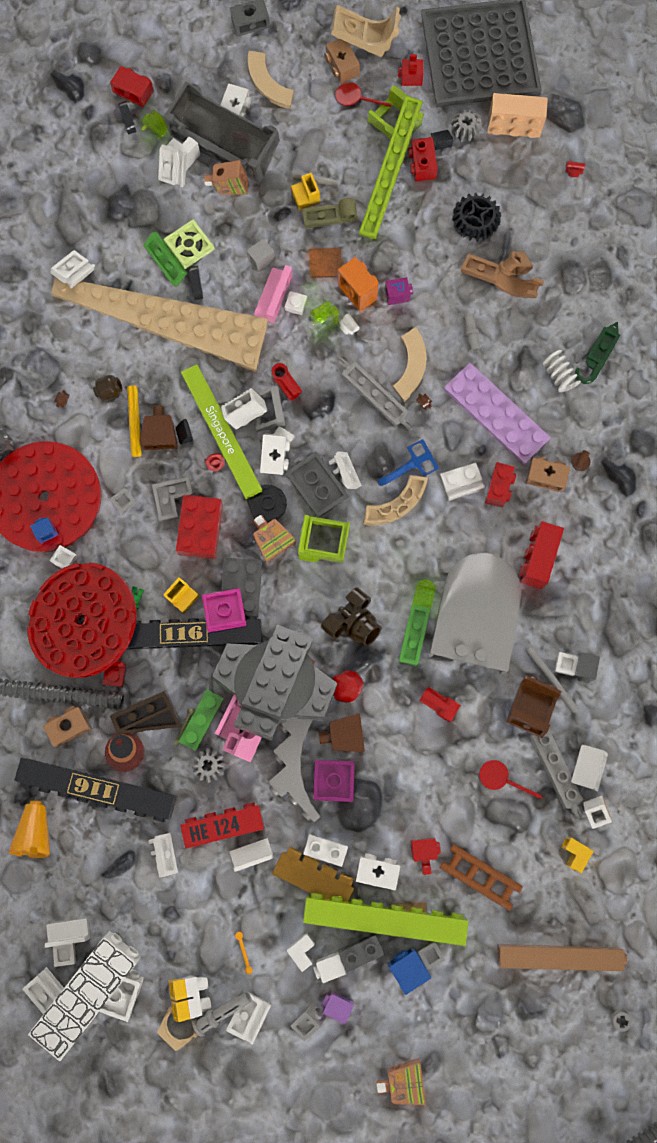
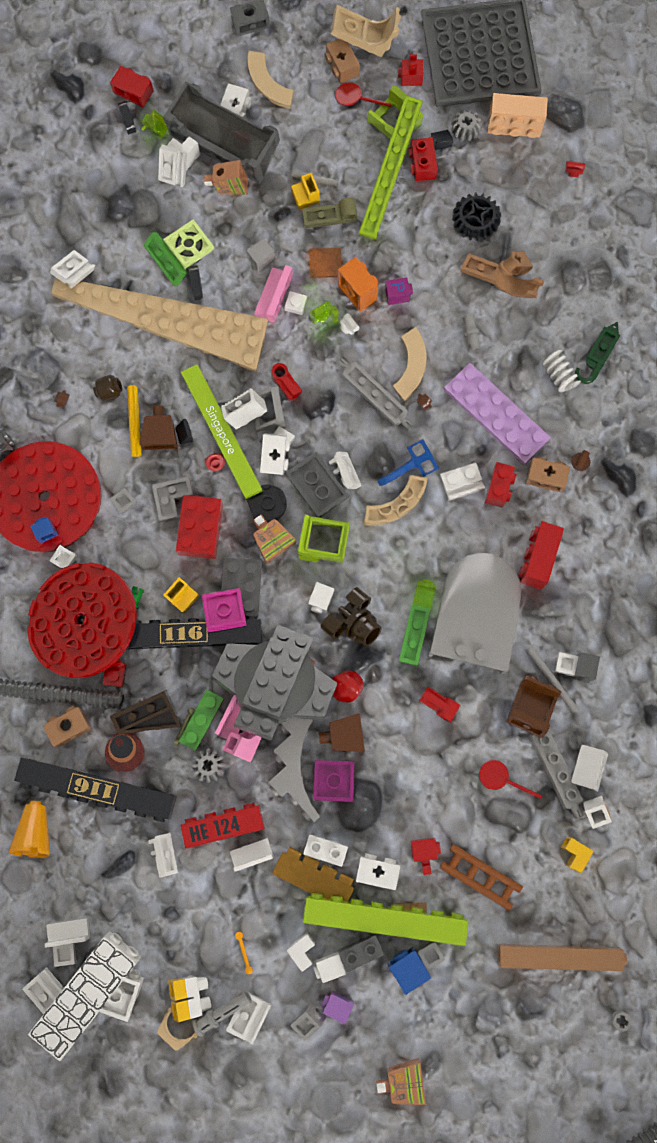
none -> white brick [308,582,335,614]

